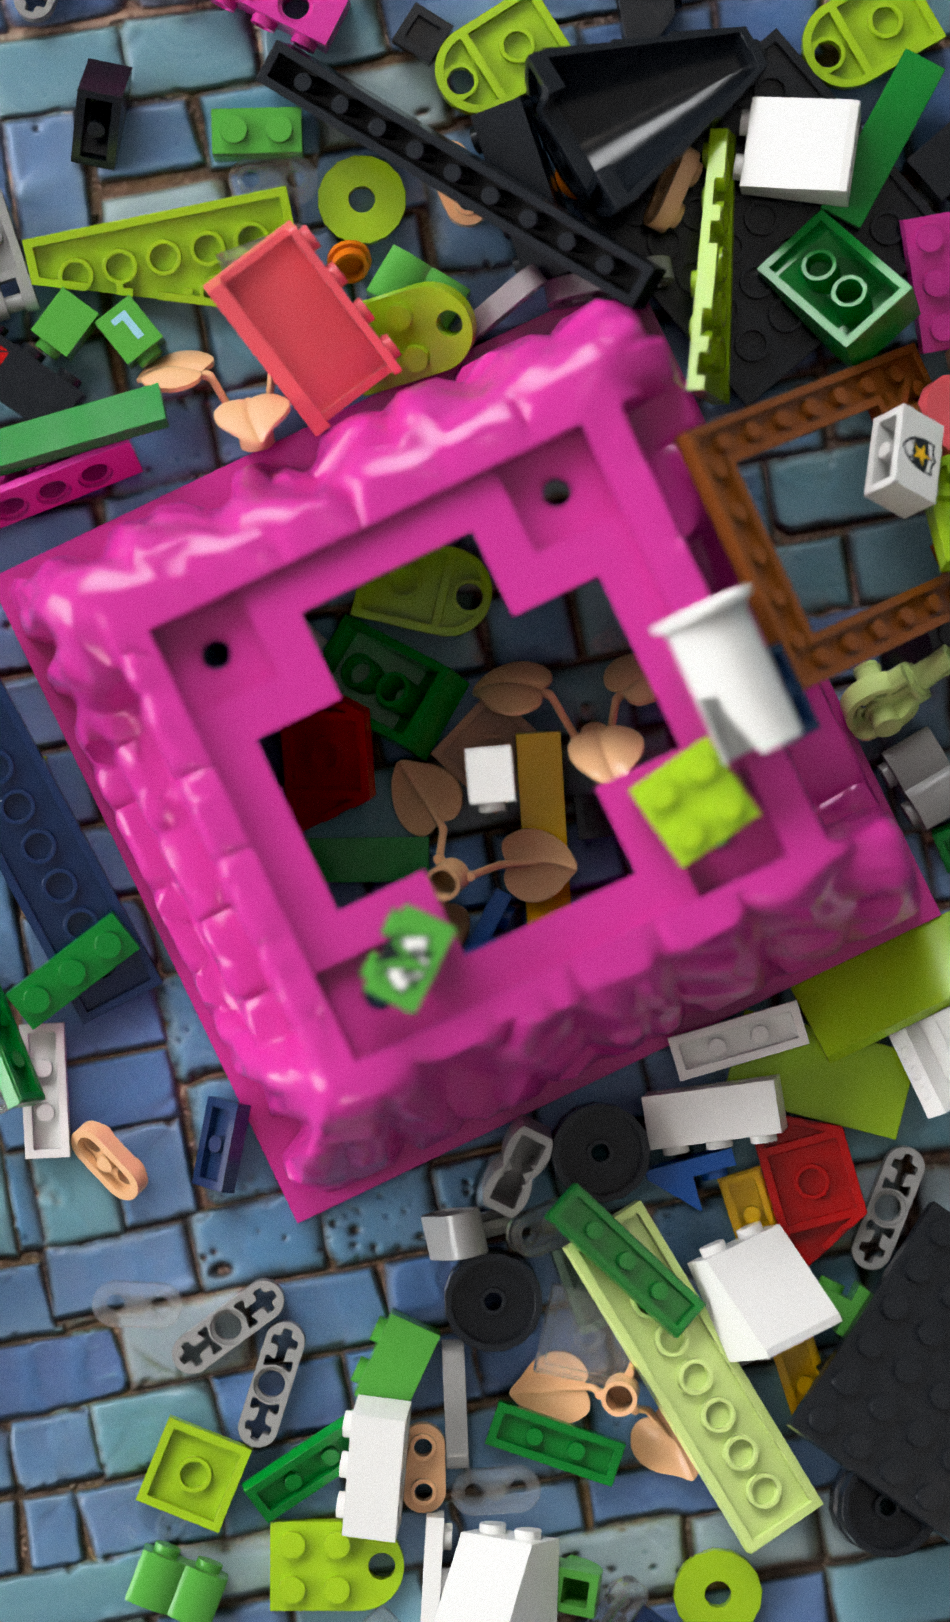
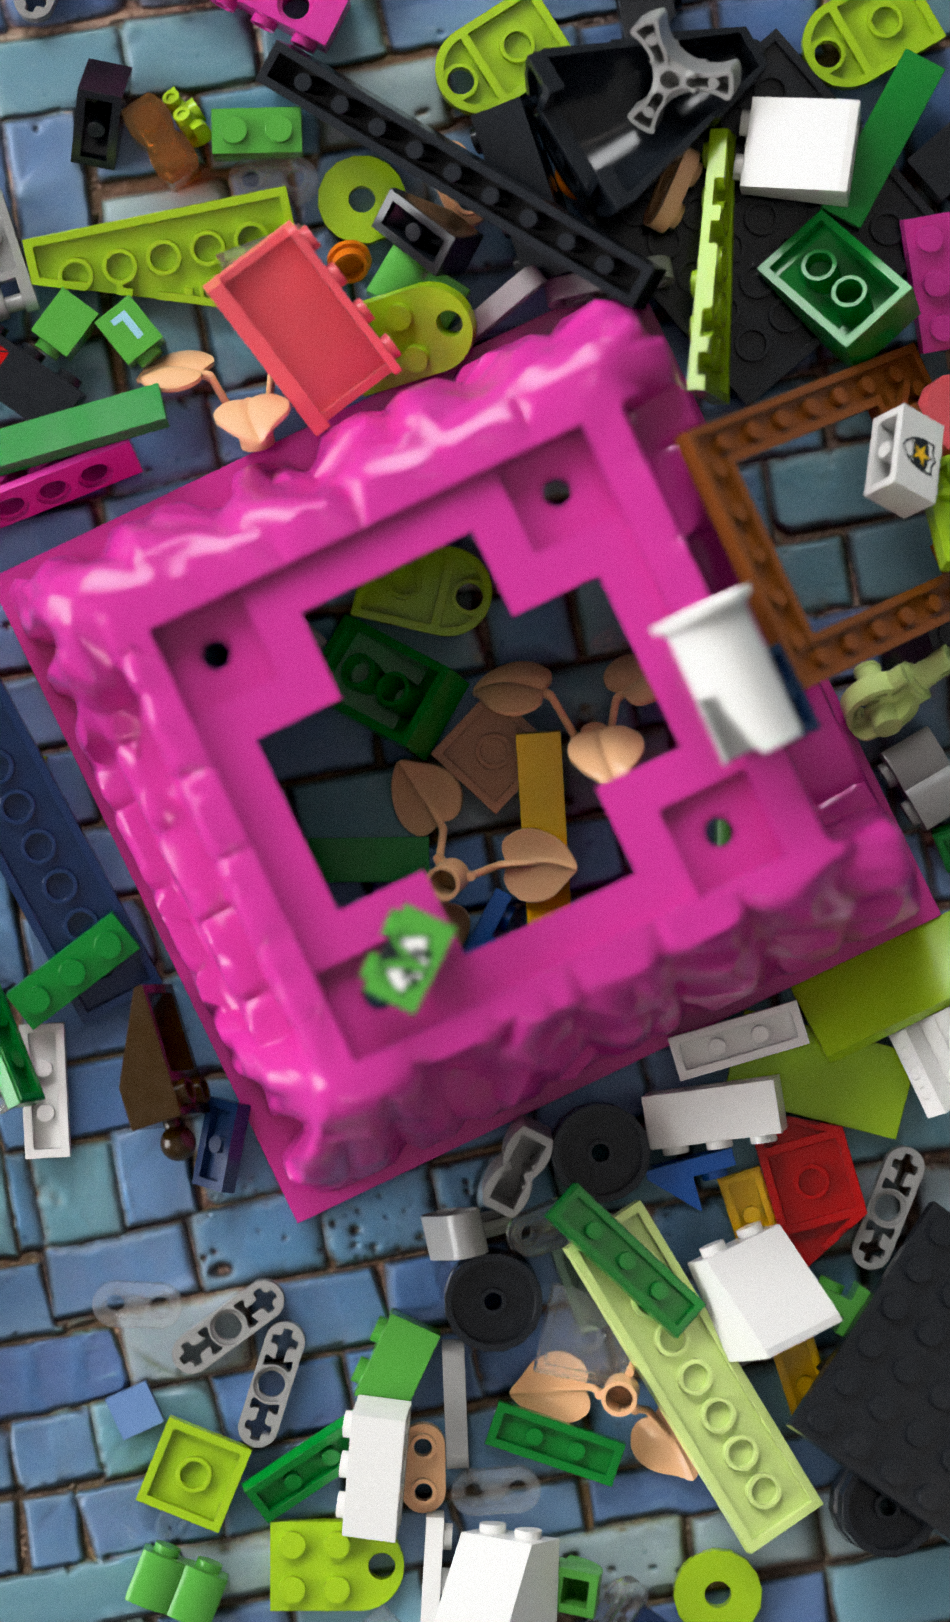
light nougat plate [71,1121,148,1201] -> none
red wing [280,693,376,834] -> none
black plate [392,2,454,67] -> none
white brick [464,745,515,813] -> none
black plate [573,793,617,840] -> none
lime plate [628,736,761,869] -> none
none -> medium blue tile [105,1379,165,1440]
none -> dark brown slope [119,984,211,1161]
none -> clear orange brick [122,92,202,193]
none -> lime piece [162,87,212,148]
none -> black slope [371,188,484,276]
none -> light grey piece [627,8,741,134]

